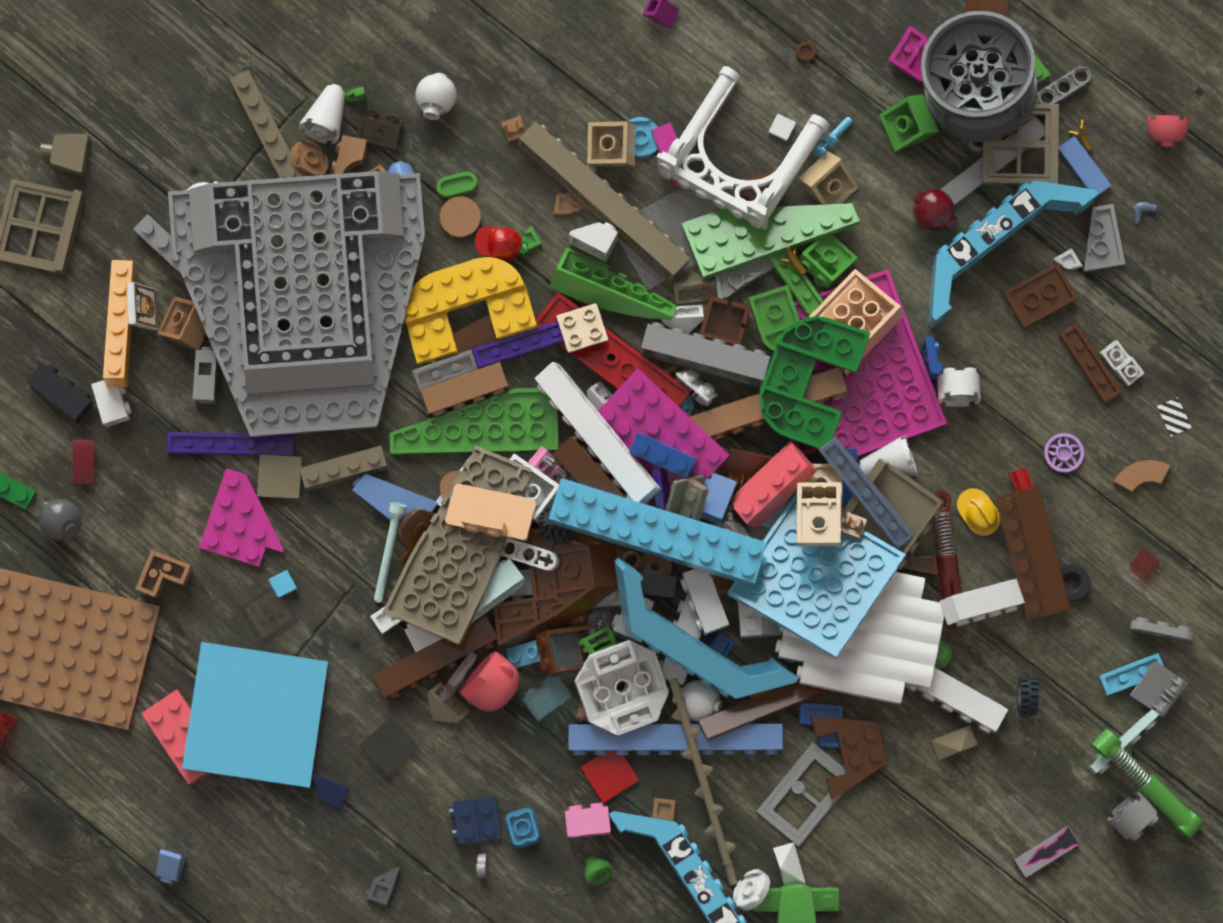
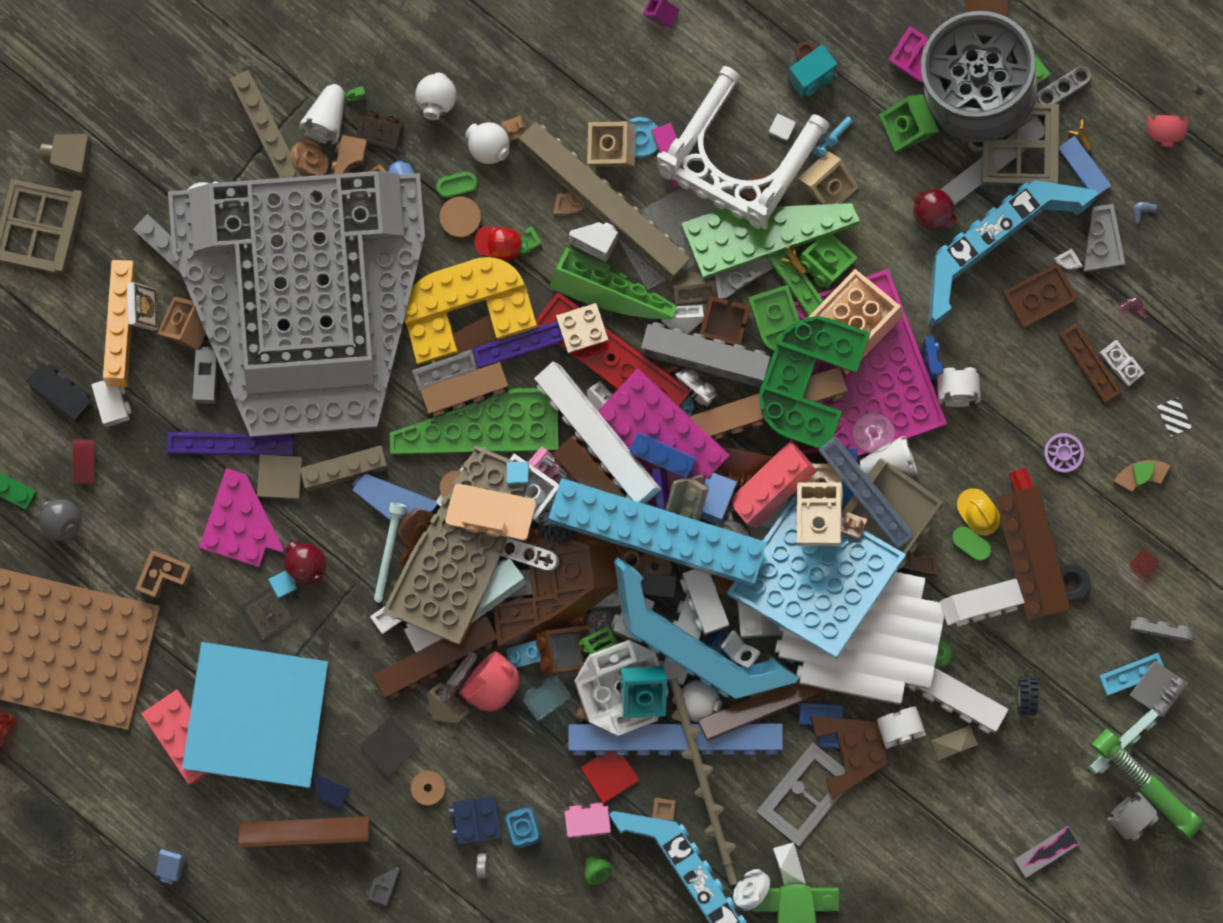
clear red piece [934,490,962,629] -> none
none -> reddish brown slope [238,816,371,848]
none -> dark red brick [284,540,327,585]
none -> medium nougat piece [411,771,445,805]
none -> white brick [465,122,509,164]
none -> medium azure tile [507,461,529,485]
none -> teal slope [620,666,667,718]
none -> white bracket [721,630,760,669]
none -> teal brick [787,44,837,98]
none -> clear dish [853,413,895,453]
none -> white brick [877,707,926,749]
none -> bright green tile [952,527,991,561]
none -> clear pink animal [1119,297,1145,318]
none -> bright green tile [1132,461,1154,486]

